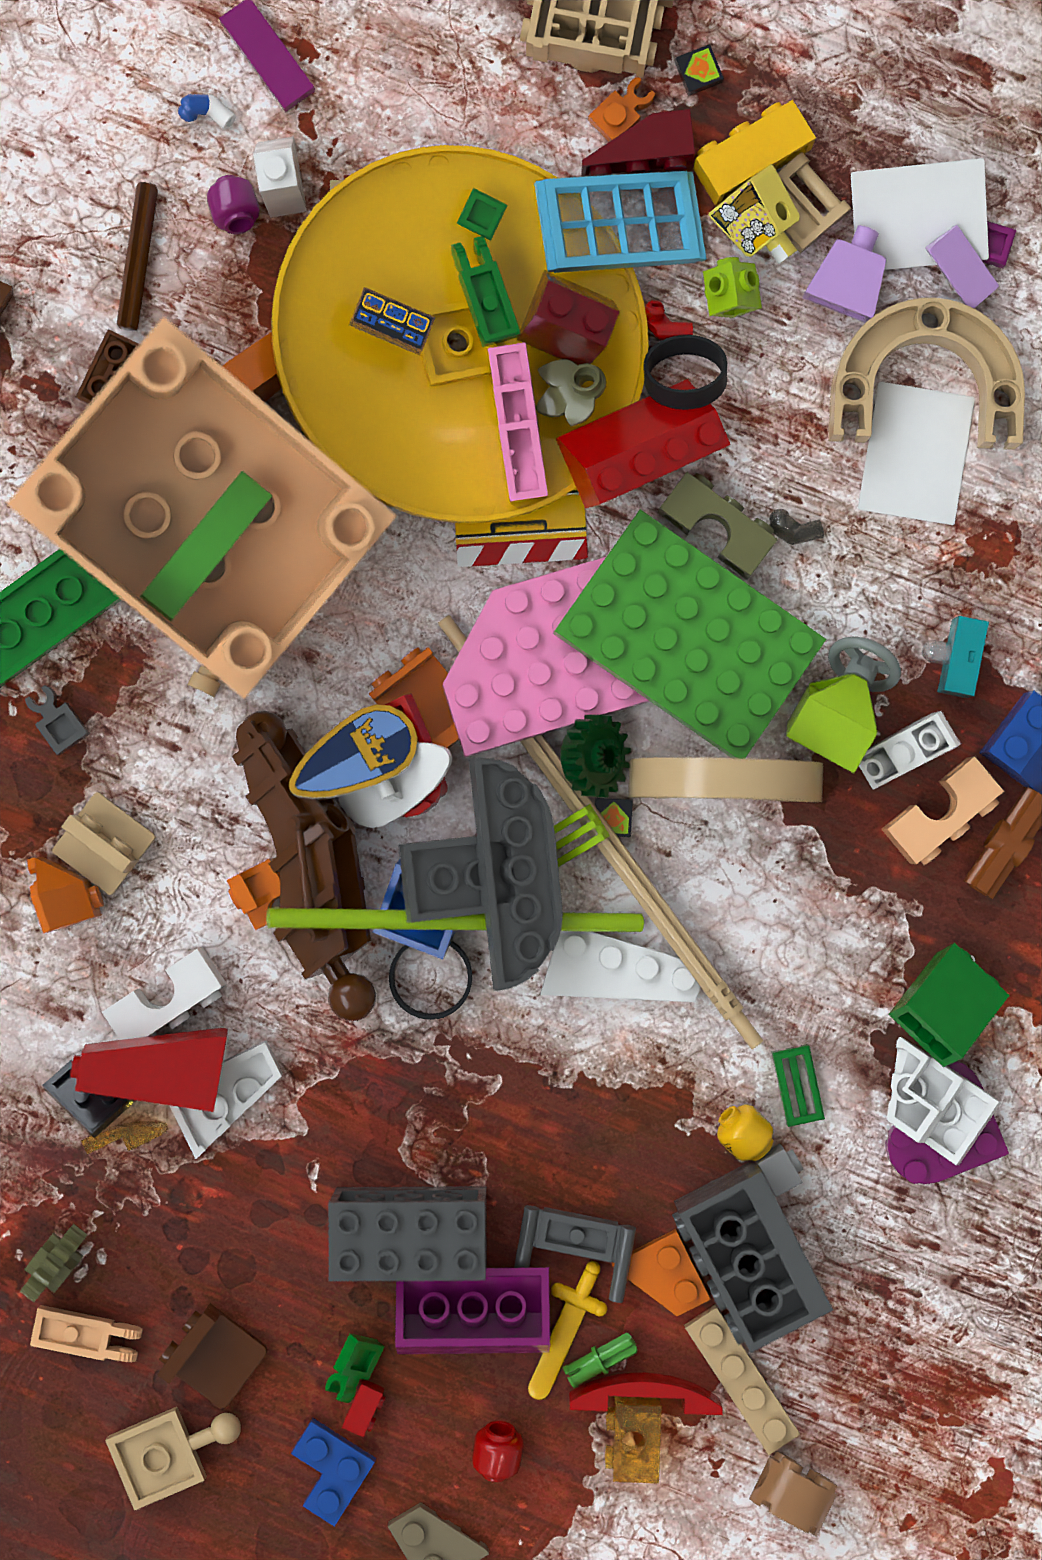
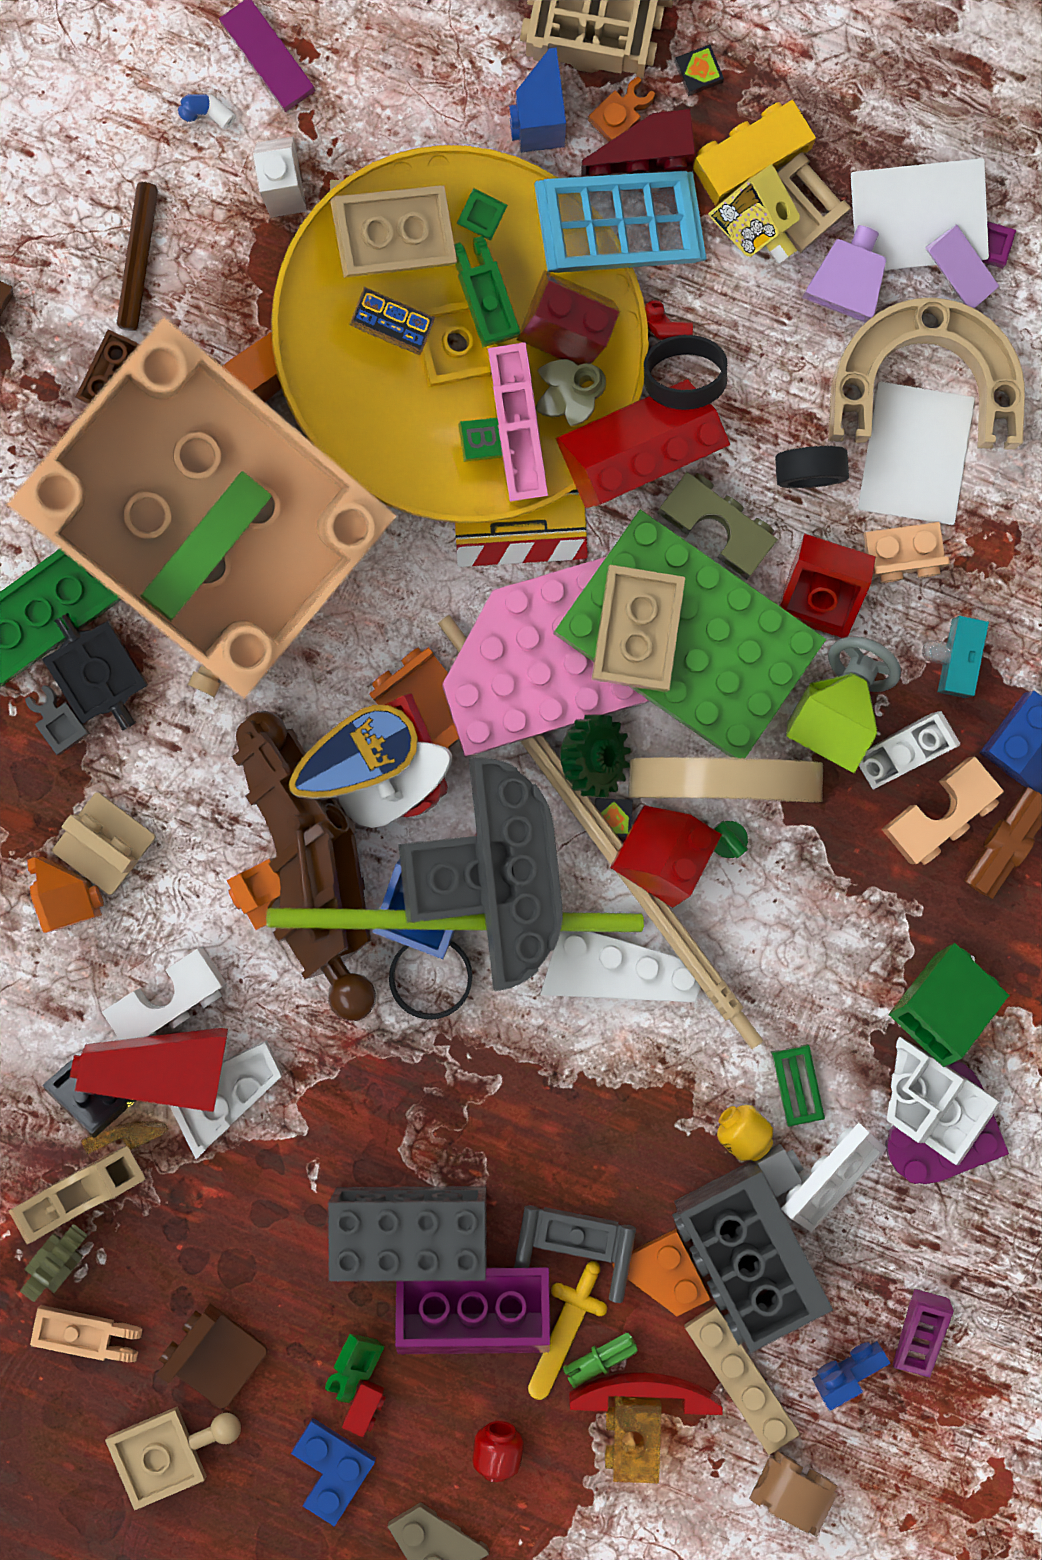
magenta head [207,175,260,234] -> none
lime tile [554,804,610,867] -> none
lime brick [703,257,762,318] -> none
clear smoke arm [769,509,824,545] -> none
none -> tan arch [9,1146,145,1244]
none -> black plate [42,613,148,731]
none -> tan plate [331,185,457,278]
none -> green tile [458,418,503,462]
none -> blue slope [509,48,566,153]
none -> tan plate [591,565,685,692]
none -> red slope [610,805,722,908]
none -> green plate [713,820,748,859]
none -> black tyre [775,446,849,488]
none -> red slope [779,533,876,638]
none -> white plate [781,1123,887,1233]
none -> blue plate [812,1341,891,1412]
none -> light nougat bracket [863,522,950,583]
none -> magenta slope [893,1289,954,1378]

